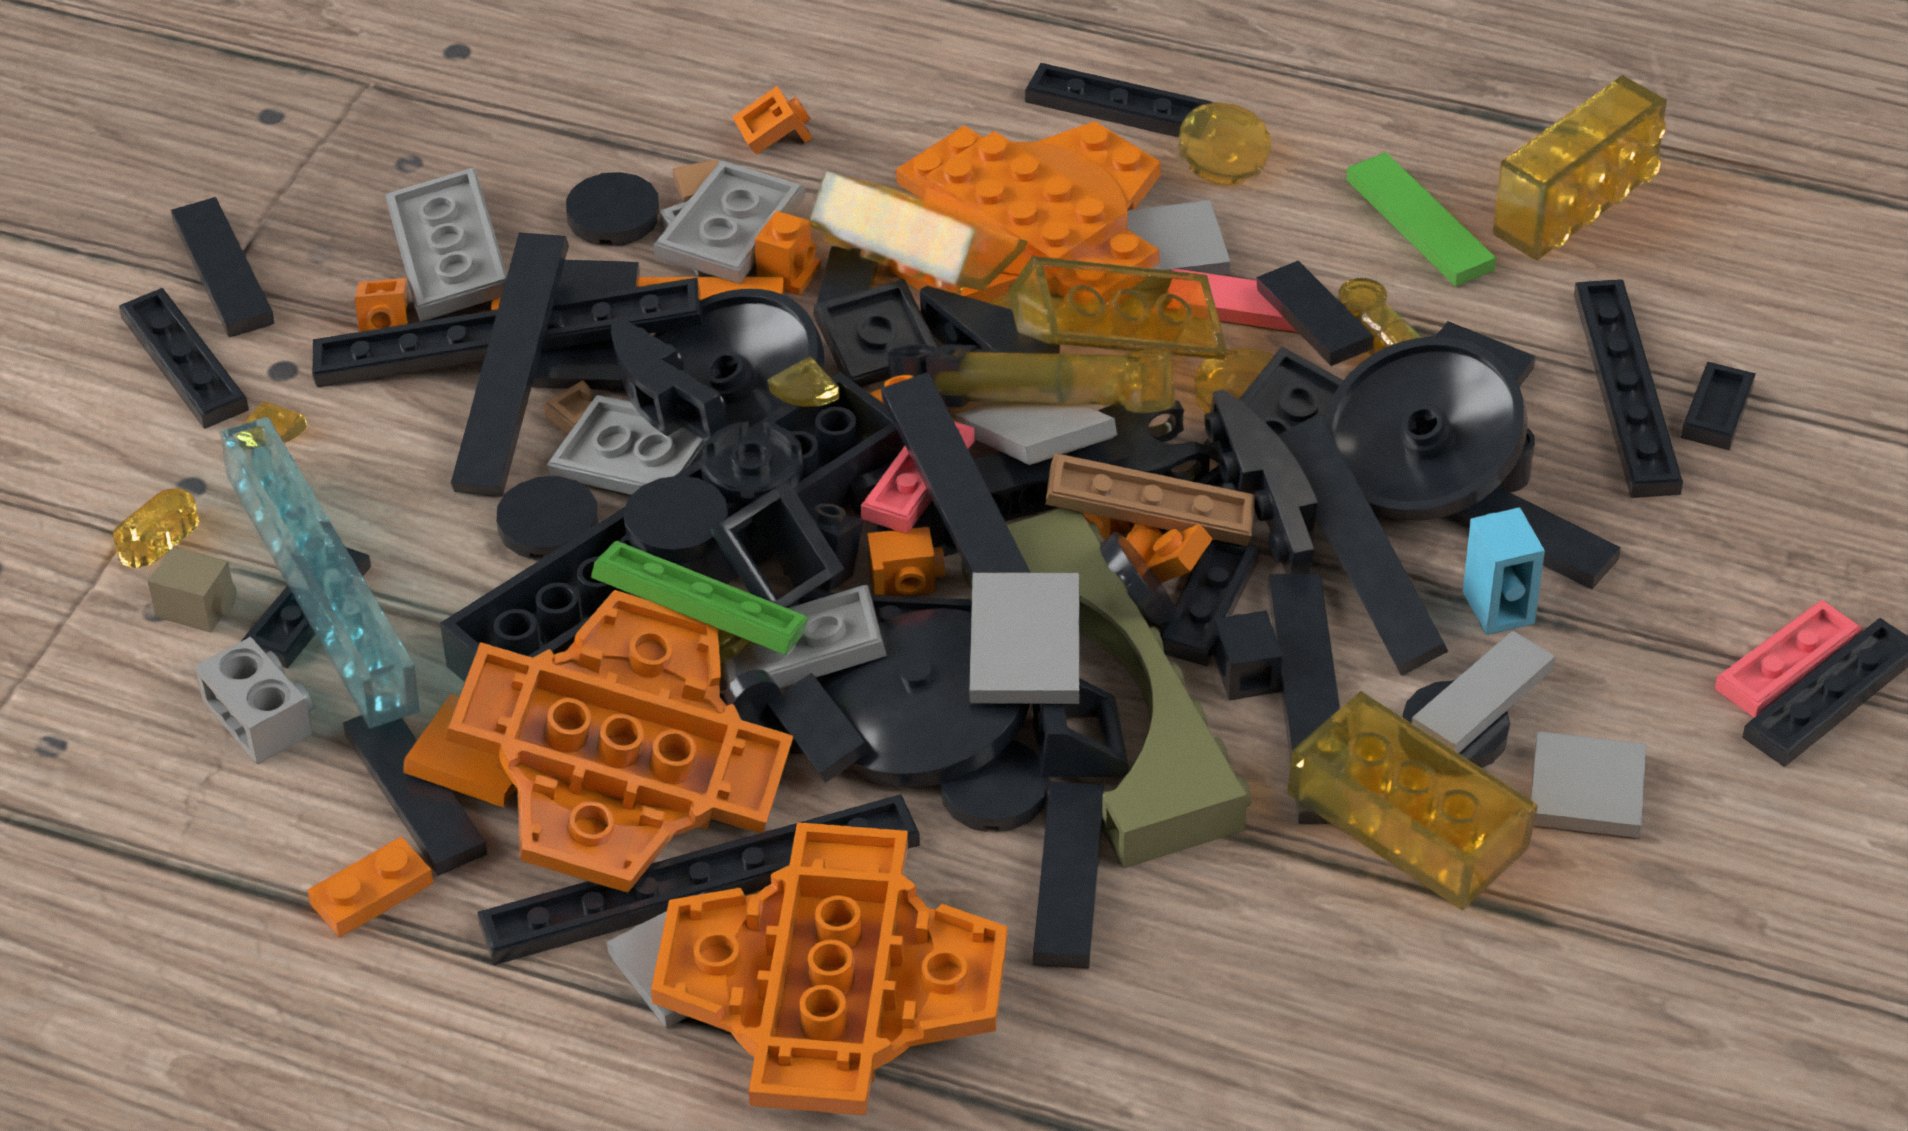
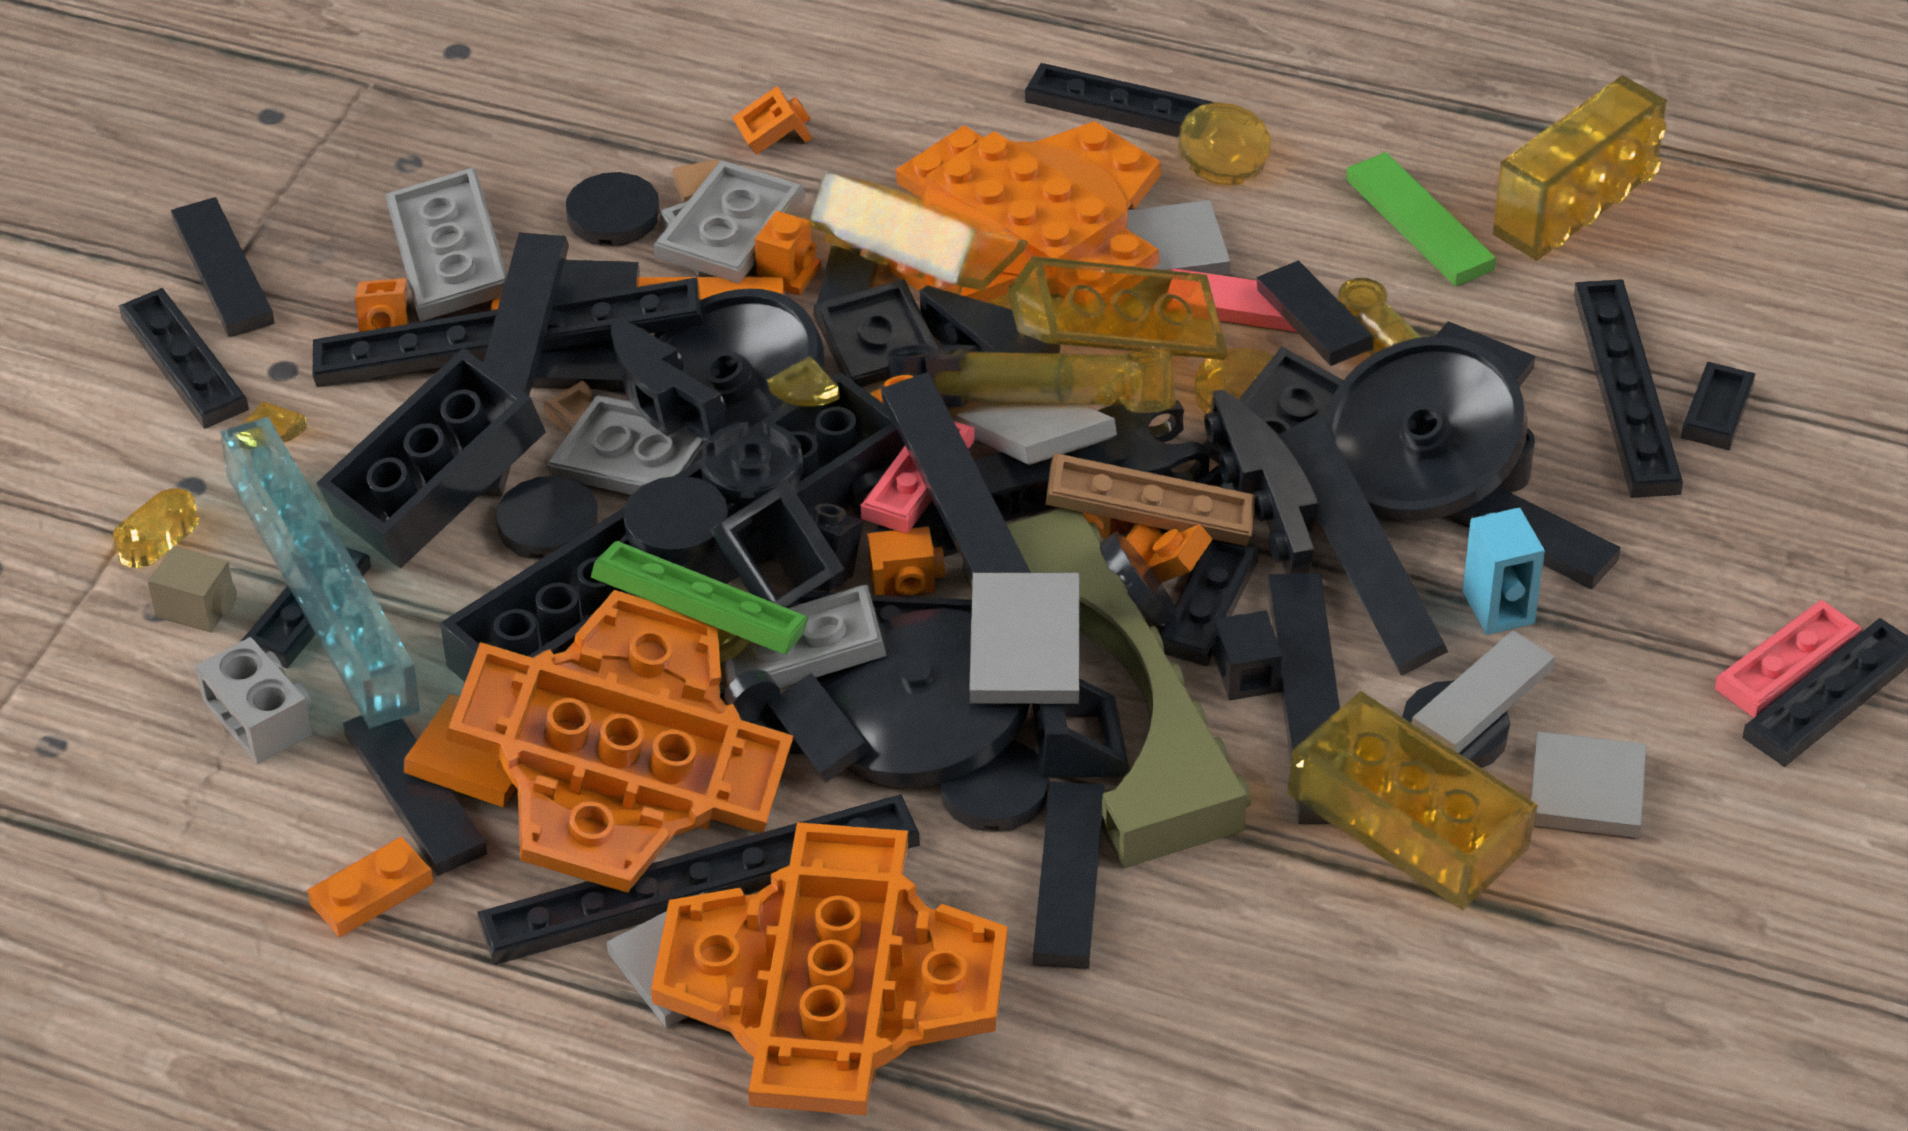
none -> black brick [316,348,546,569]

